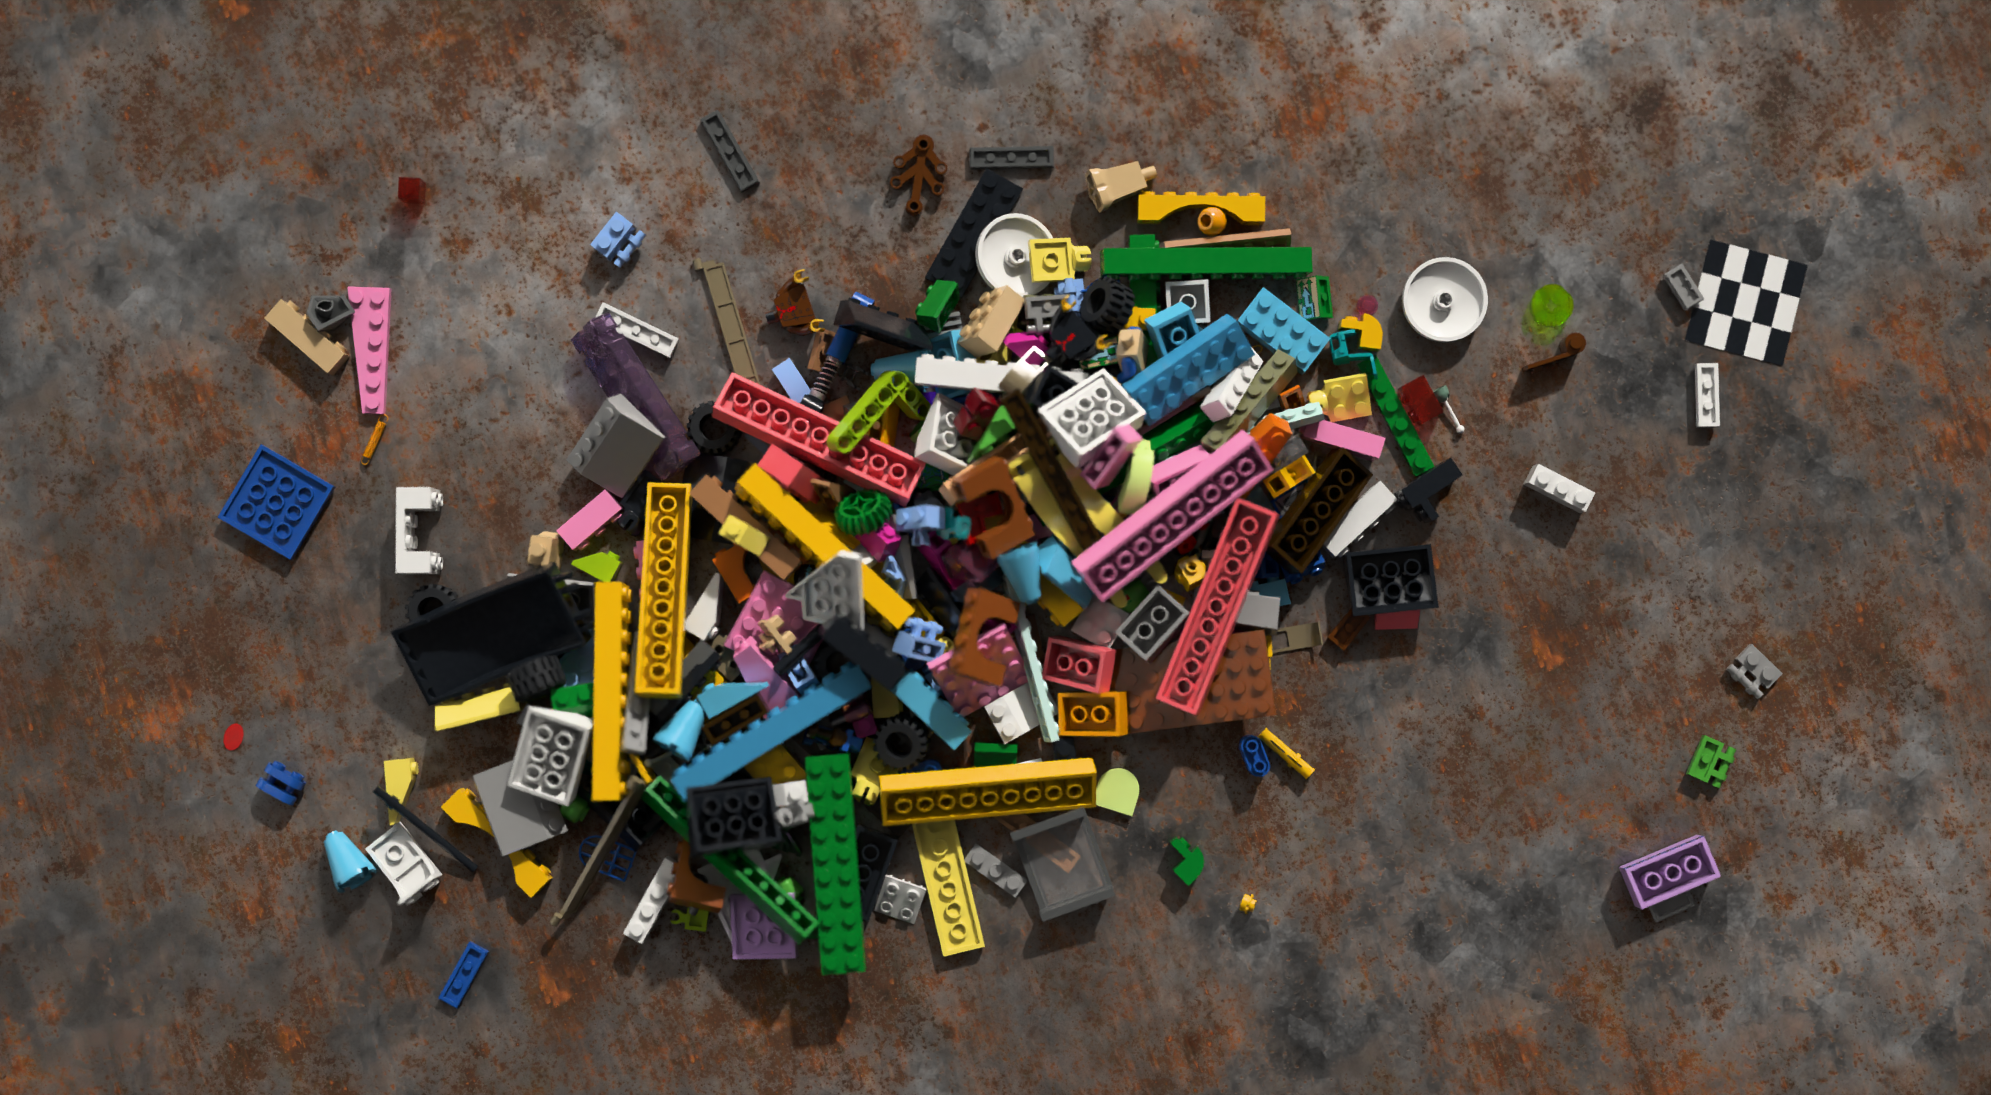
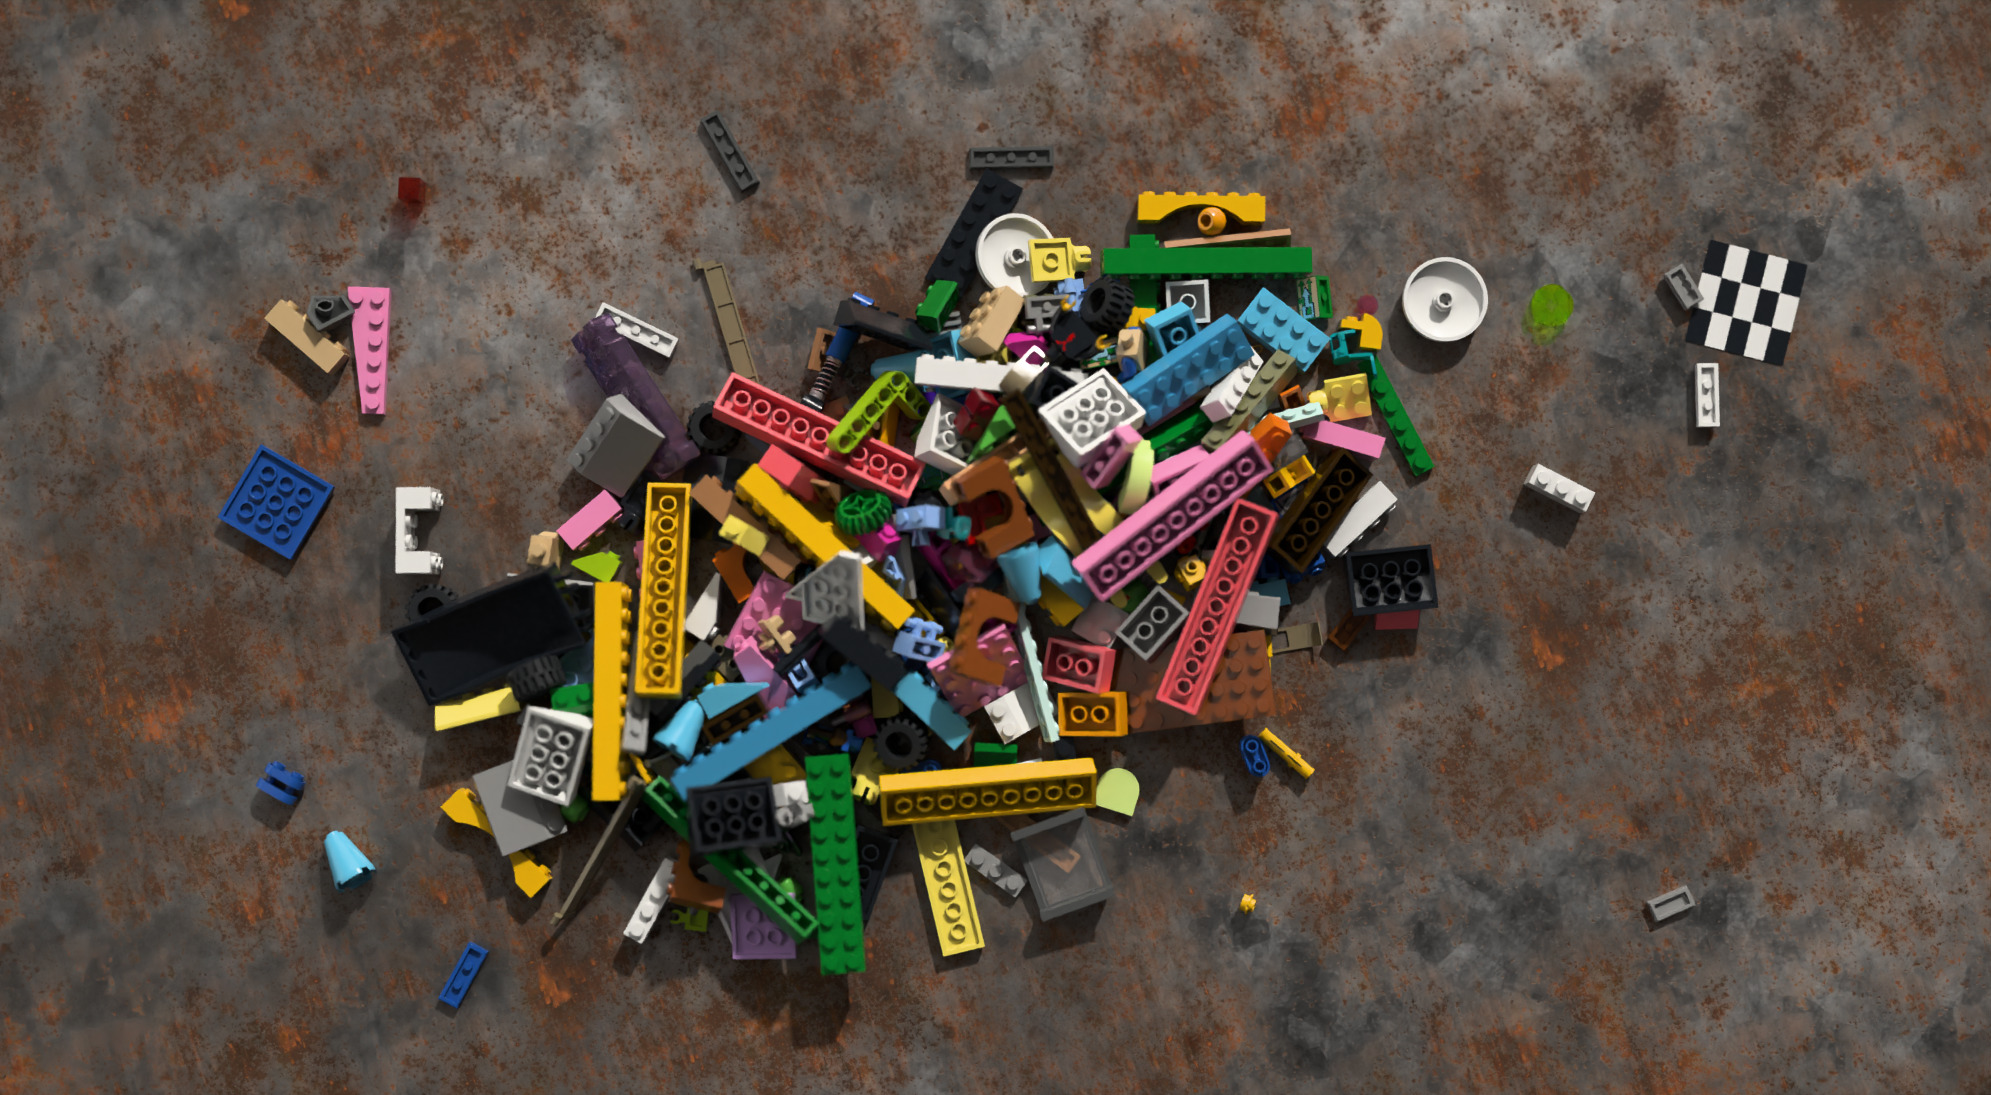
red sticker [223,723,244,750] -> none
light orange piece [361,414,388,465] -> none
white bracket [365,822,442,906] -> none
black bar [373,786,478,873] -> none
light yellow slope [384,758,419,825] -> none
blue window [578,835,638,882] -> none
light blue brick [590,211,646,268] -> none
reddish brown torso [765,269,825,336] -> none
light blue slope [772,358,811,404] -> none
white hinge [874,875,926,924] -> none
reddish brown plant [890,135,948,217] -> none
tan piece [1085,161,1157,213] -> none
green brick [1169,836,1204,886] -> none
black brick [1394,458,1463,524] -> none
clear red piece [1398,375,1444,426] -> none
hinge [1431,385,1465,434] -> none
reddish brown door [1522,332,1586,374] -> none
lavender brick [1619,835,1721,909] -> none
bright green plate [1686,735,1736,789] -> none
light grey plate [1726,644,1783,699] -> none

